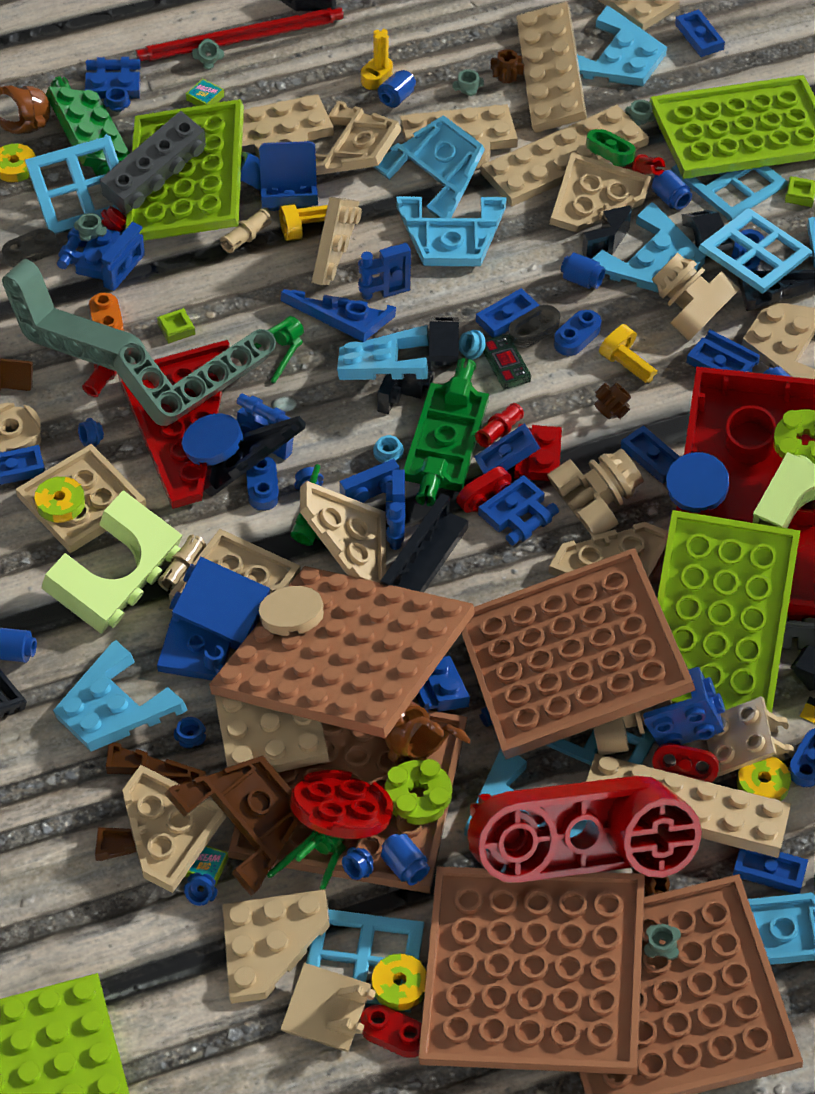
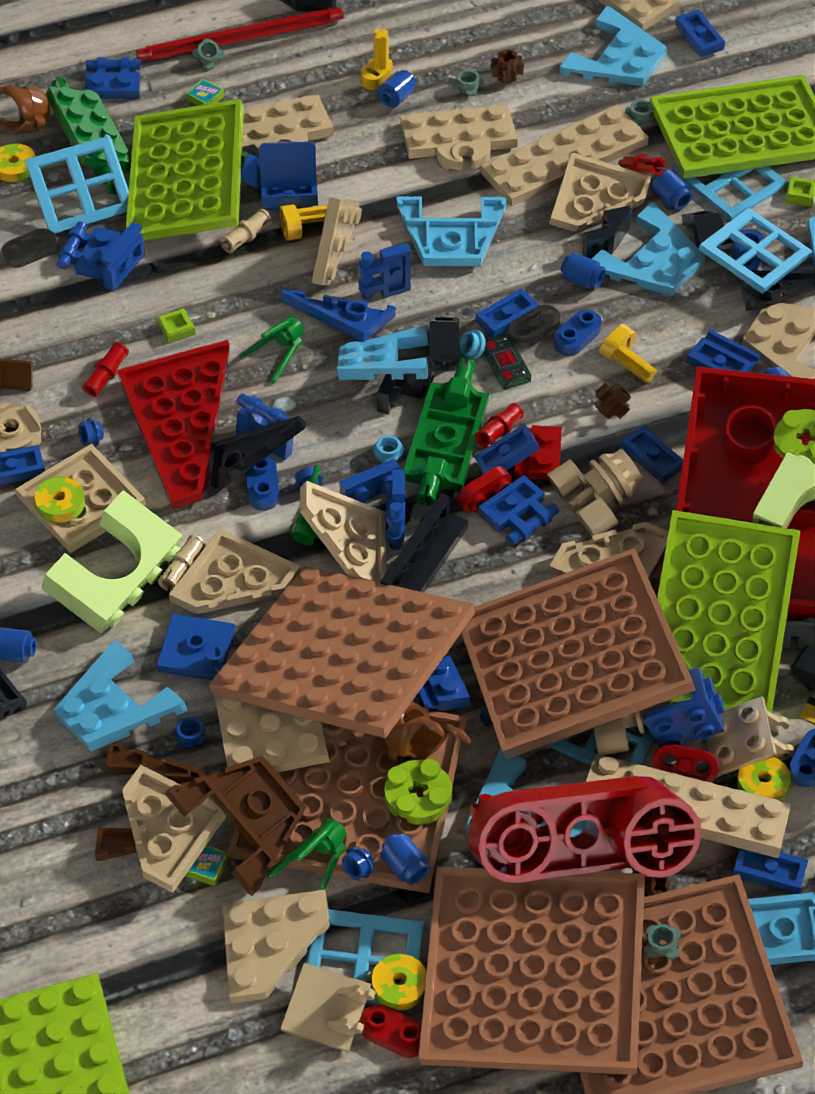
sand green beam [2,259,145,371] -> none
sand green plate [74,213,107,241] -> none
orange plate [89,293,124,331] -> none
dark grey brick [100,111,206,215] -> none
red plate [101,206,126,232] -> none
blue plate [104,87,131,112] -> none
sand green beam [114,329,276,426] -> none
blue panel [169,556,270,650] -> none
blue tile [182,413,243,465] -> none
blue plate [184,872,218,906] -> none
tan tile [259,586,324,636] -> none
red tile [290,770,393,839] -> none
tan wing [316,101,401,175] -> none
medium azure wing [373,115,485,218] -> none
tan plate [516,1,587,133] -> none
green plate [586,129,636,167] -> none
tan beam [652,253,740,341] -> none
blue tile [666,452,729,513] -> none

